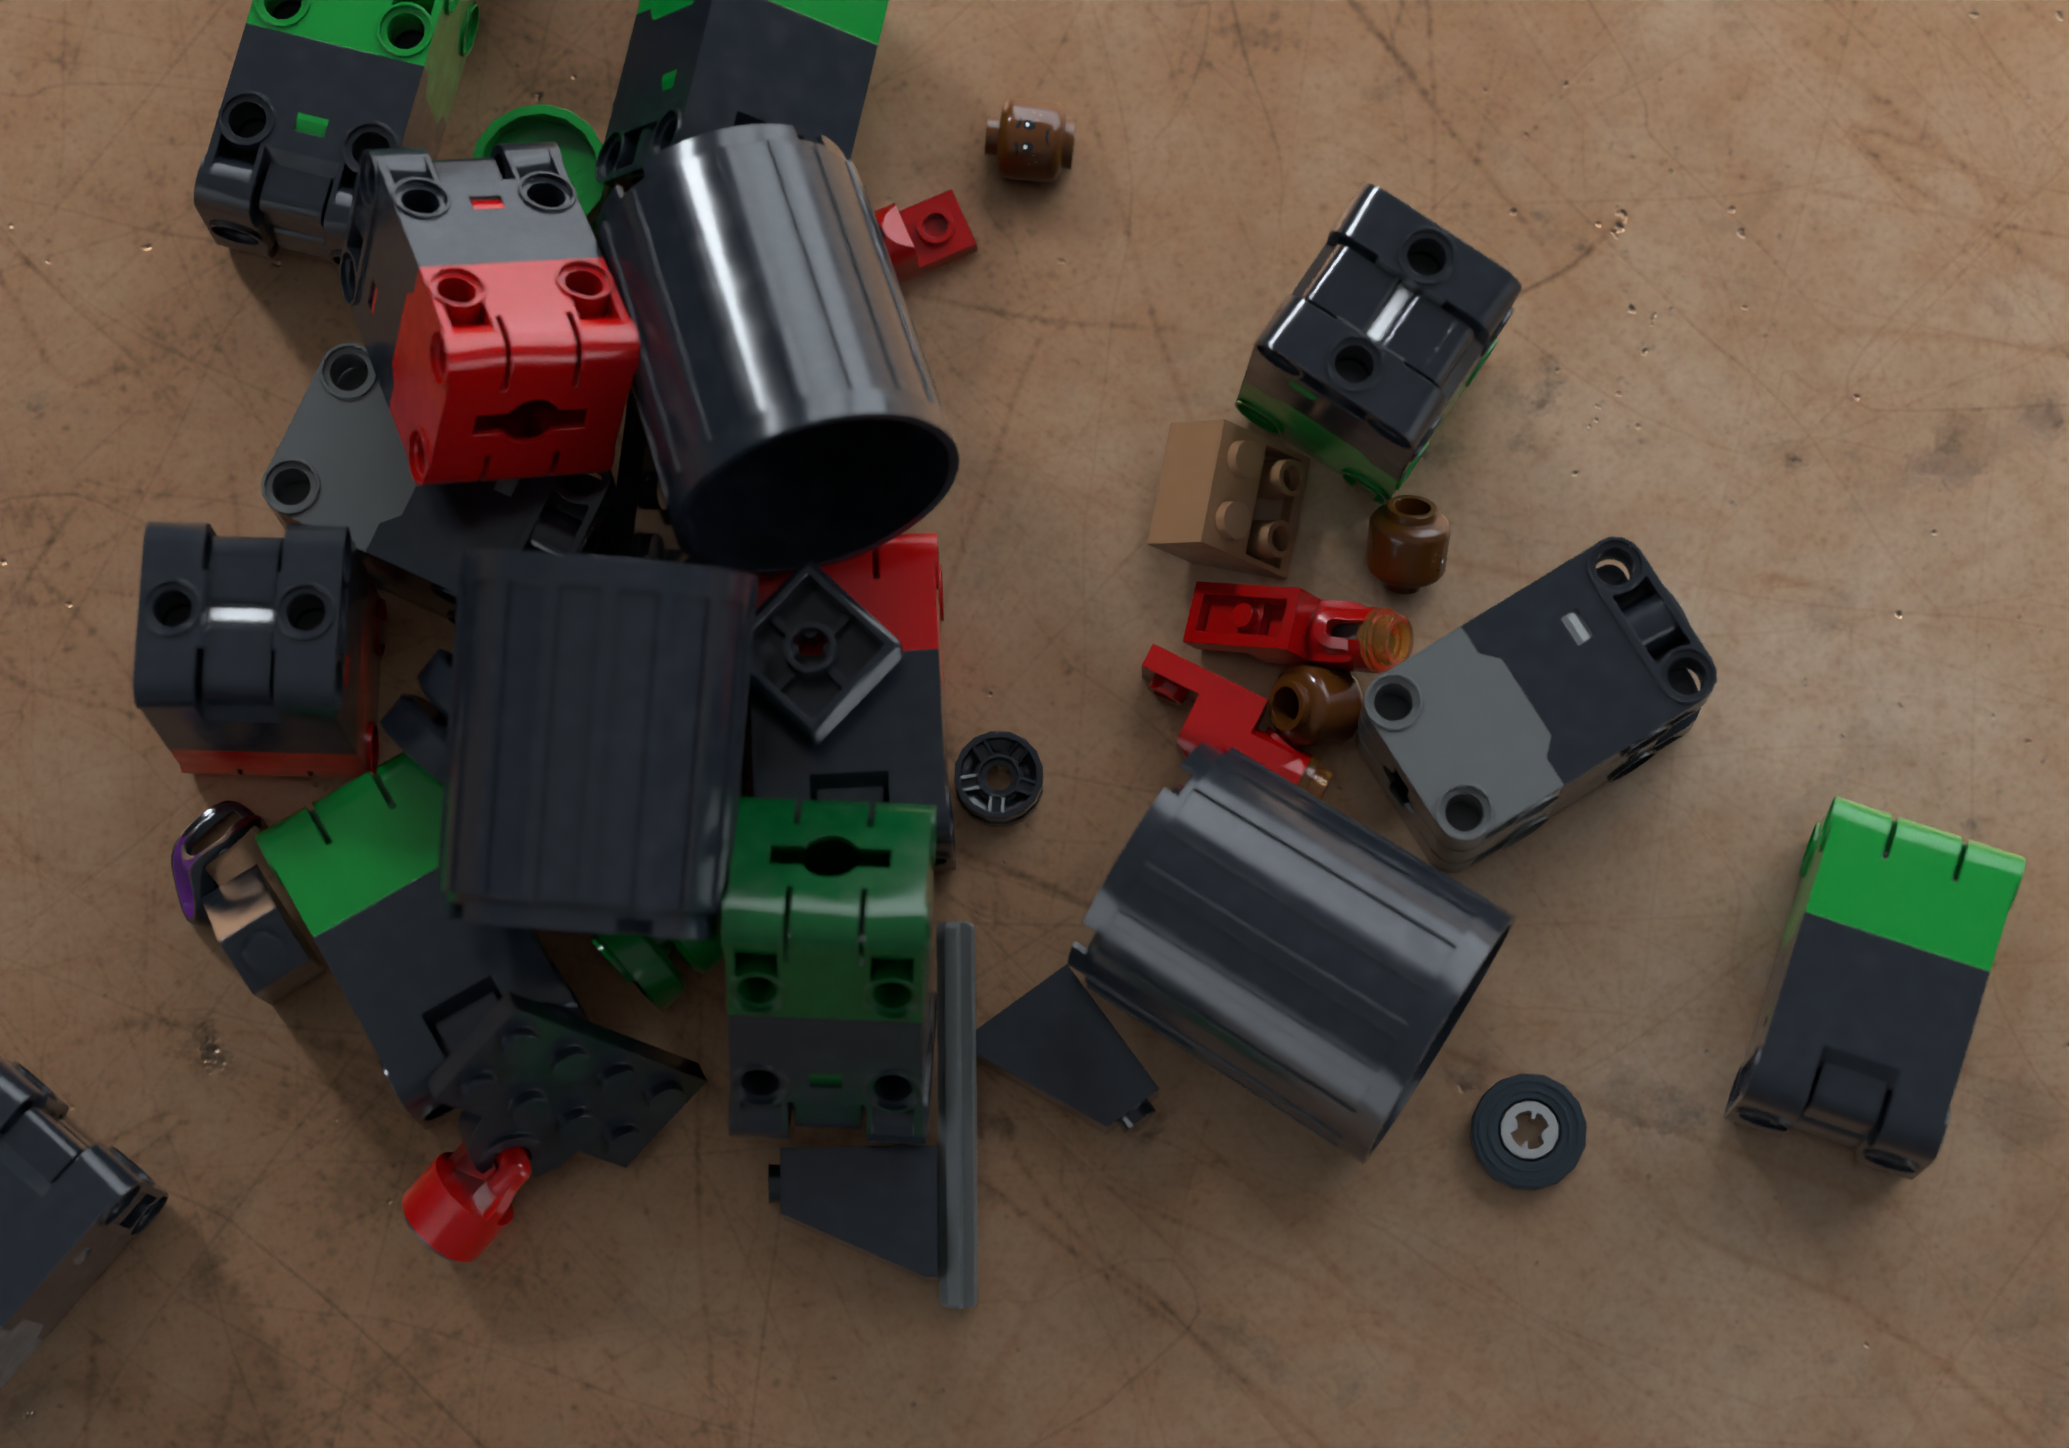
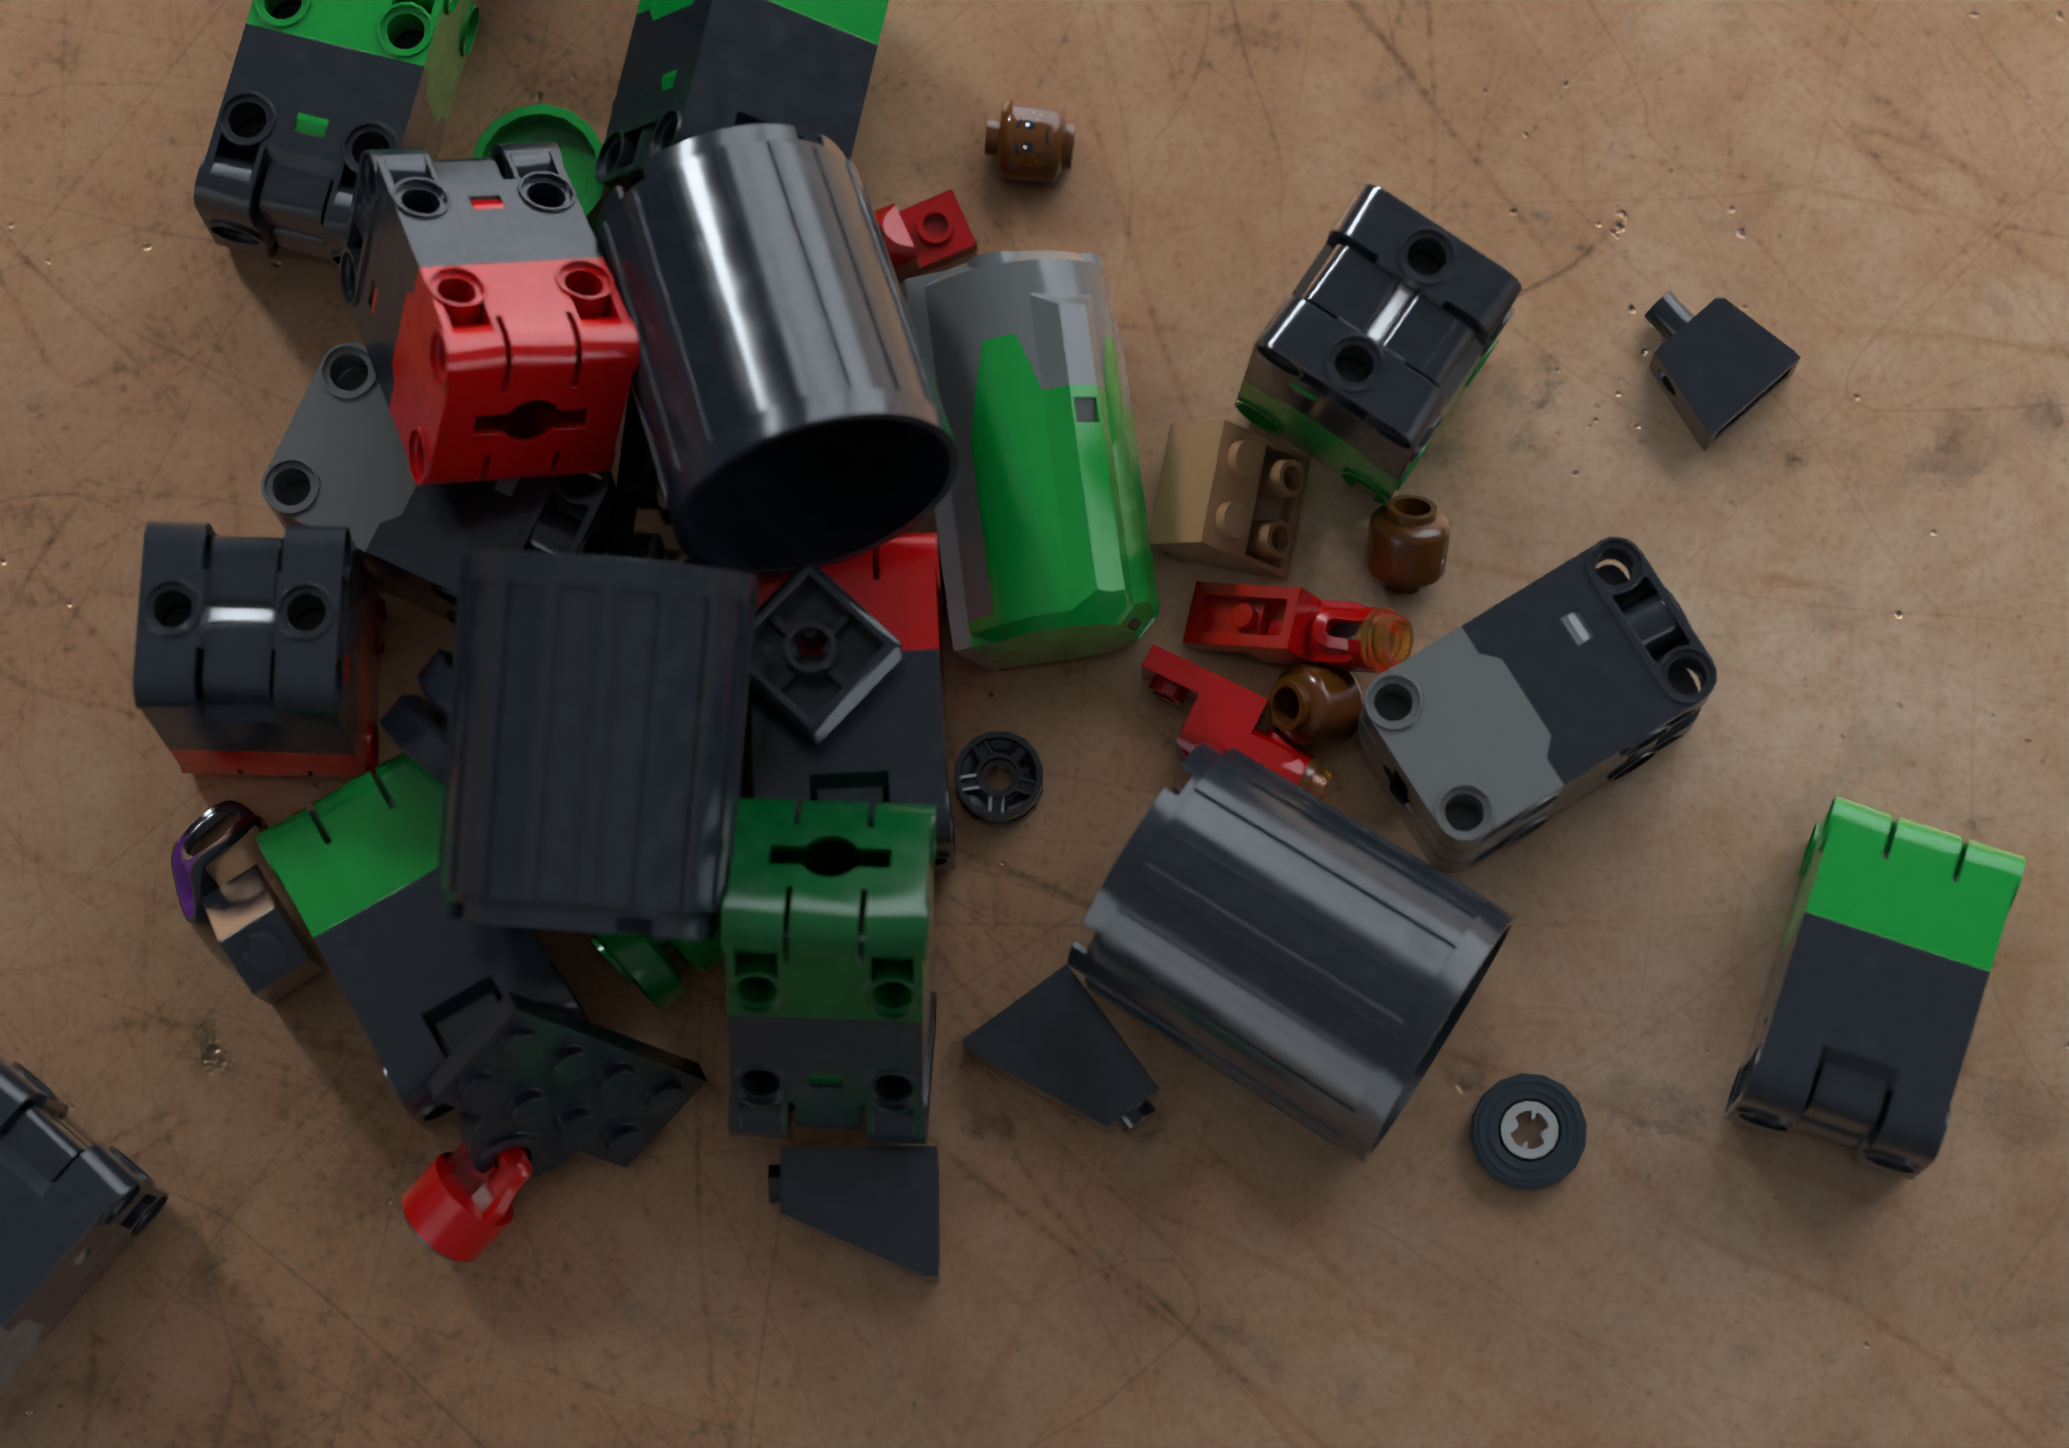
dark grey axle [936,920,978,1309] -> none
none -> piece [905,250,1160,672]
none -> black torso [1644,291,1801,450]

